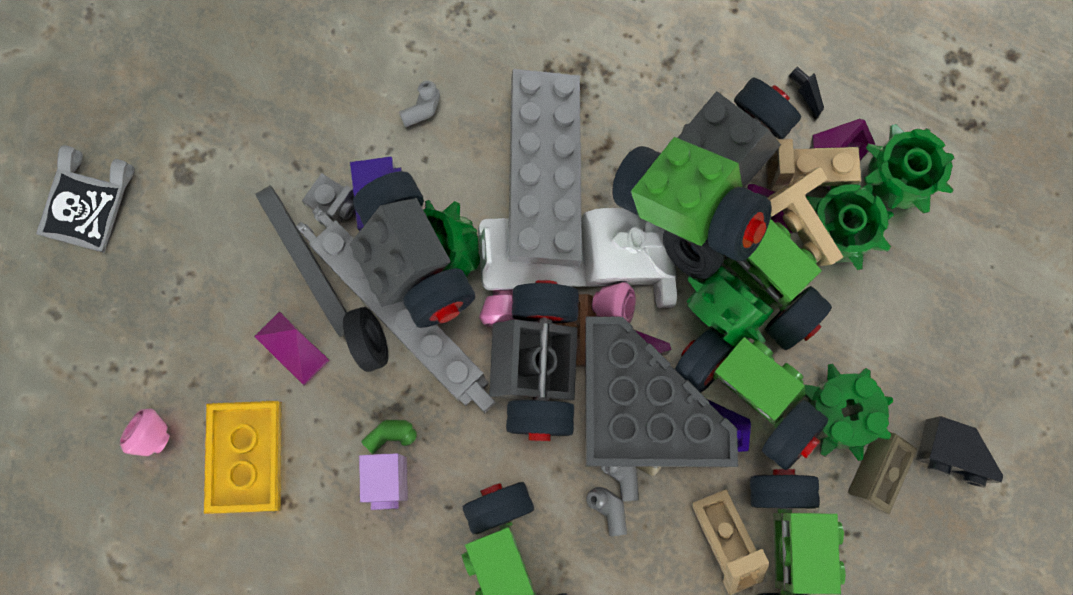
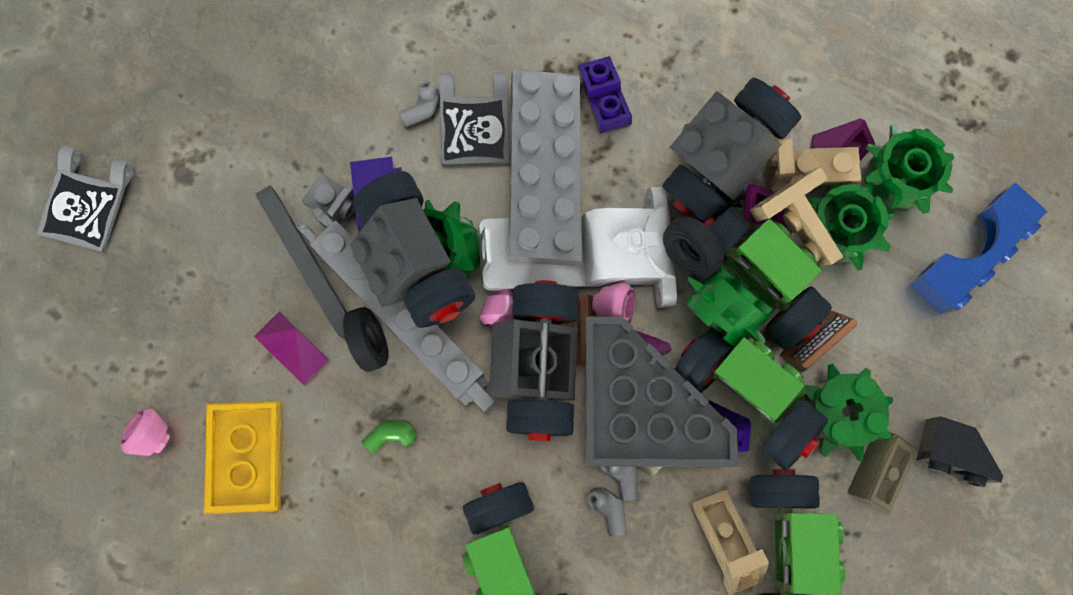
lavender brick [359,453,408,510] -> none
brick [612,137,772,261] -> none
black bar [789,66,824,119] -> none
none -> flag [439,72,510,166]
none -> dark purple slope [578,56,632,133]
none -> slope [780,311,858,373]
none -> blue arch [910,182,1048,314]

